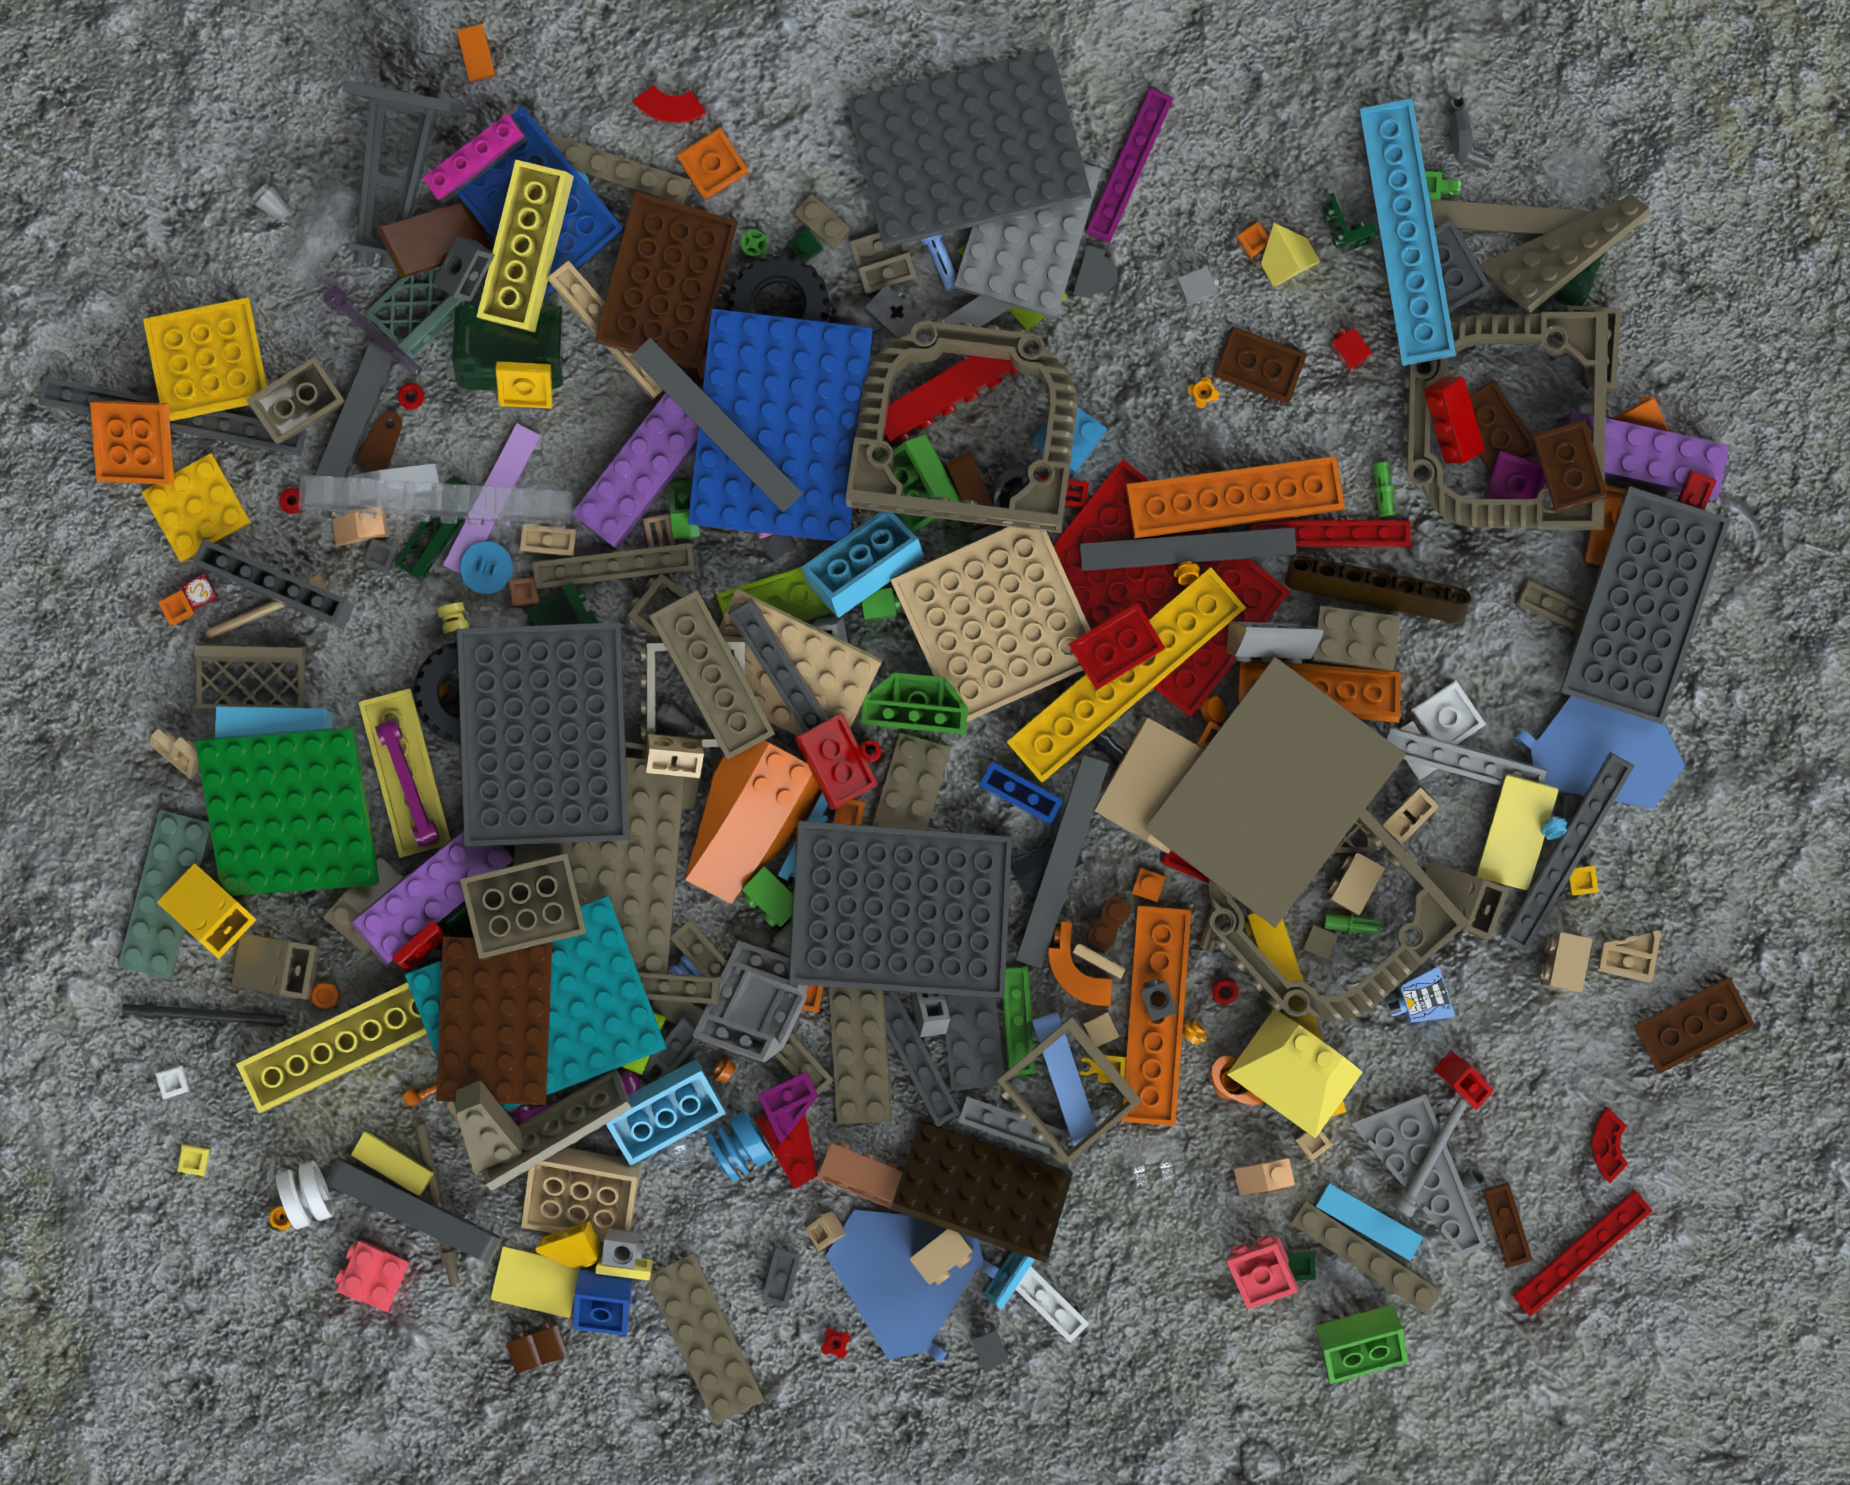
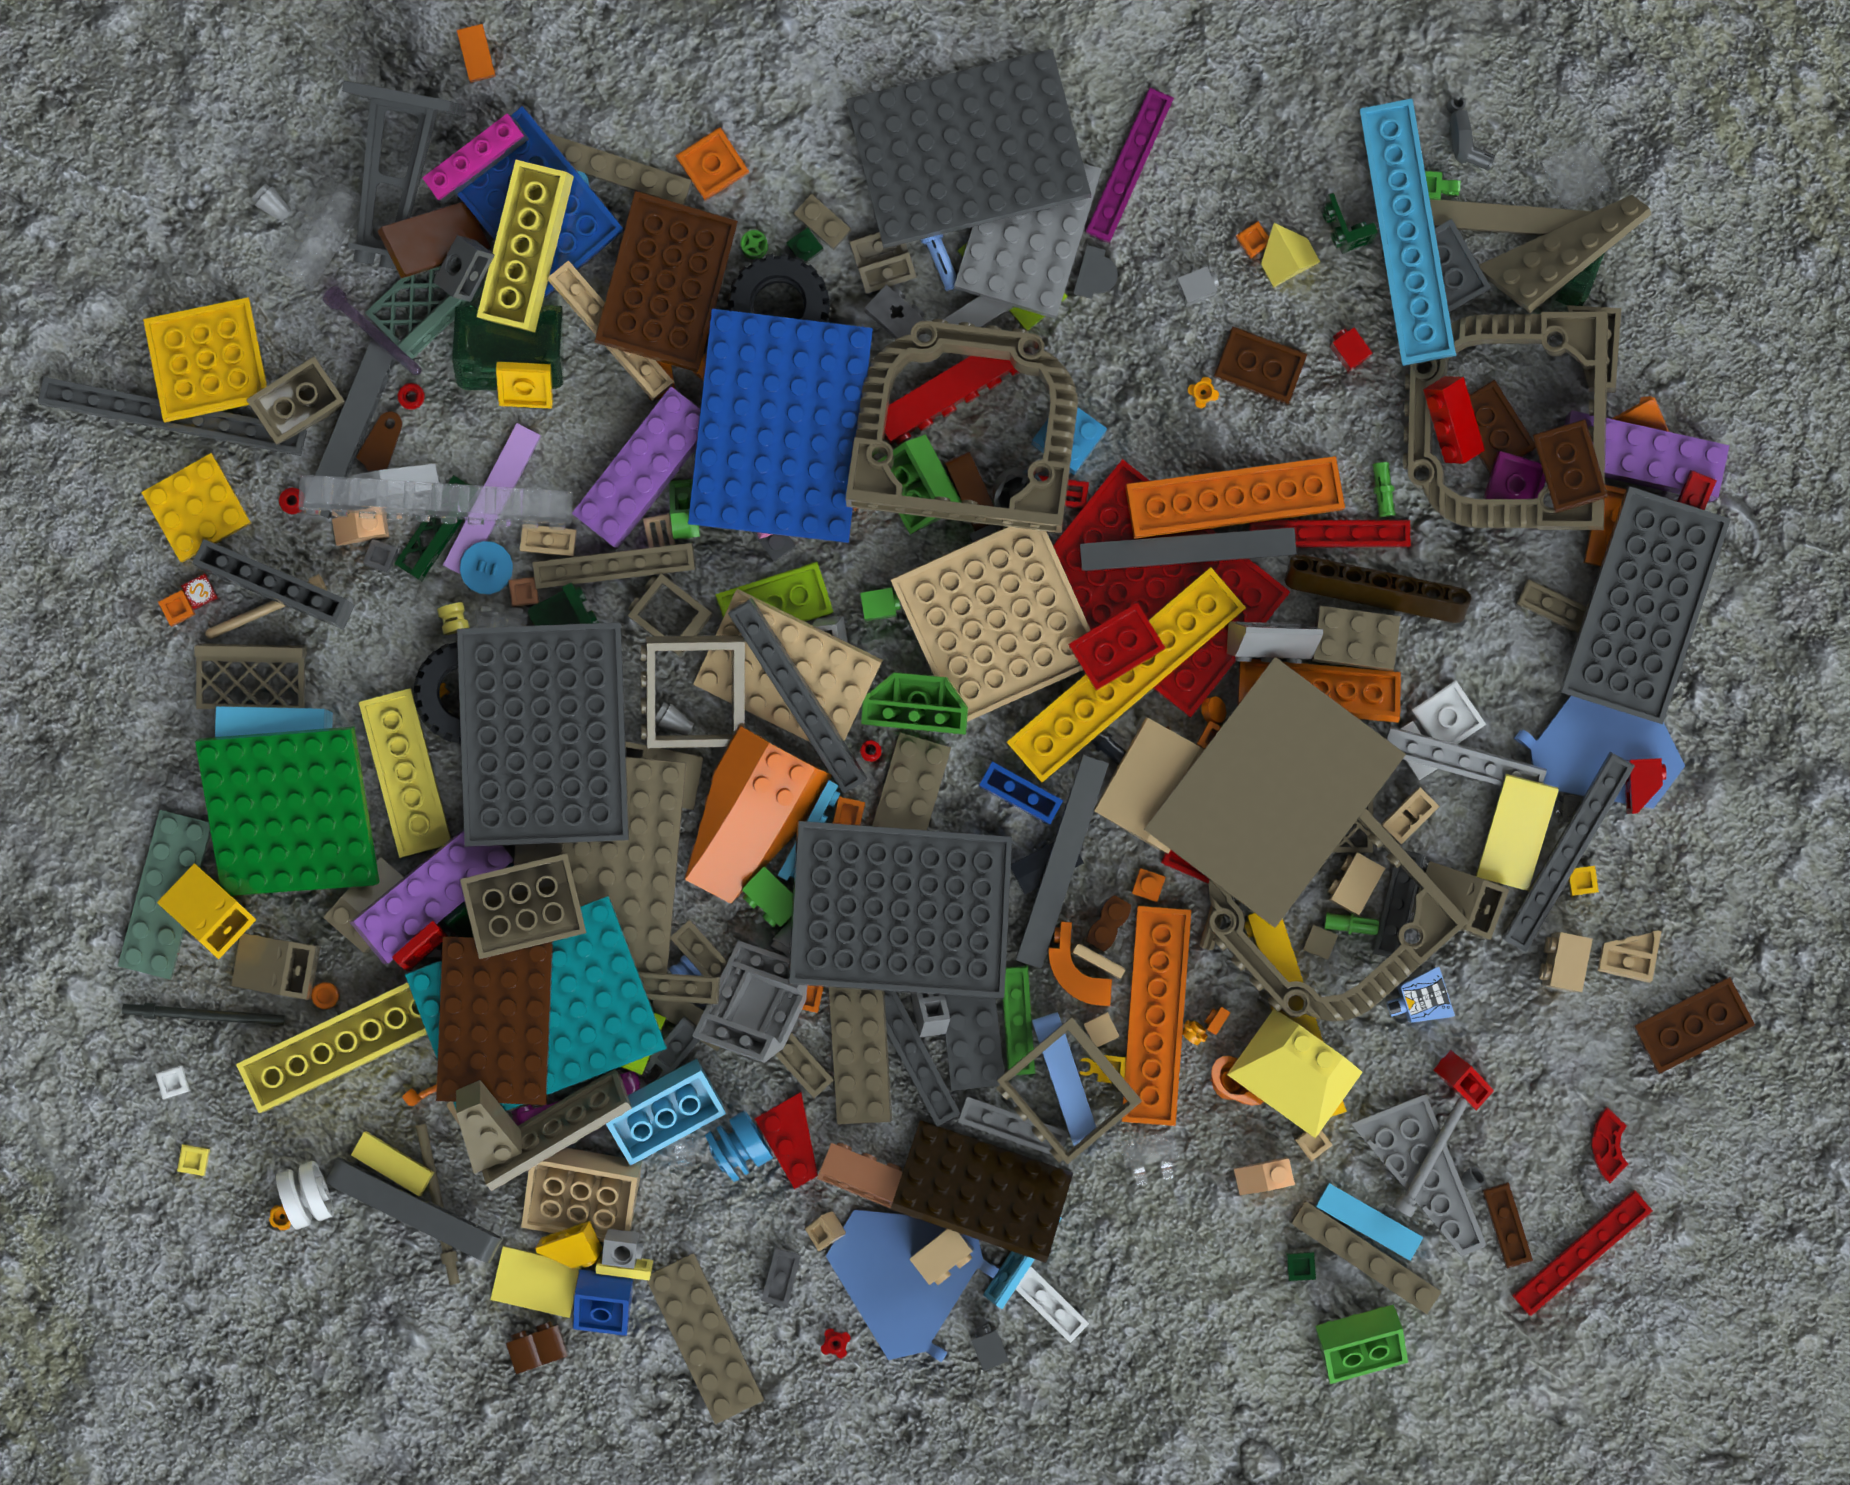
orange plate [90,400,174,485] -> none
tan plate [150,728,199,779] -> none
coral plate [334,1240,411,1312] -> none
magenta piece [375,719,440,847] -> none
dark grey tile [631,338,803,513] -> none
red tile [632,85,707,124] -> none
tan brick [644,734,704,778] -> none
dark tan plate [649,590,775,760] -> none
orange plate [712,1057,736,1083] -> none
magenta wing [758,1071,819,1142] -> none
red tile [795,713,878,810] -> none
medium azure brick [801,511,924,618] -> none
dark grey brick [1139,978,1177,1021] -> none
light orange plate [1174,561,1200,586] -> none
red plate [1211,978,1238,1005] -> none
coral plate [1226,1235,1299,1309] -> none
medium azure plate [1540,816,1567,840] -> none
none -> orange plate [1204,1006,1231,1035]
none -> dark grey tile [1373,850,1425,957]
none -> red slope [1625,758,1667,814]

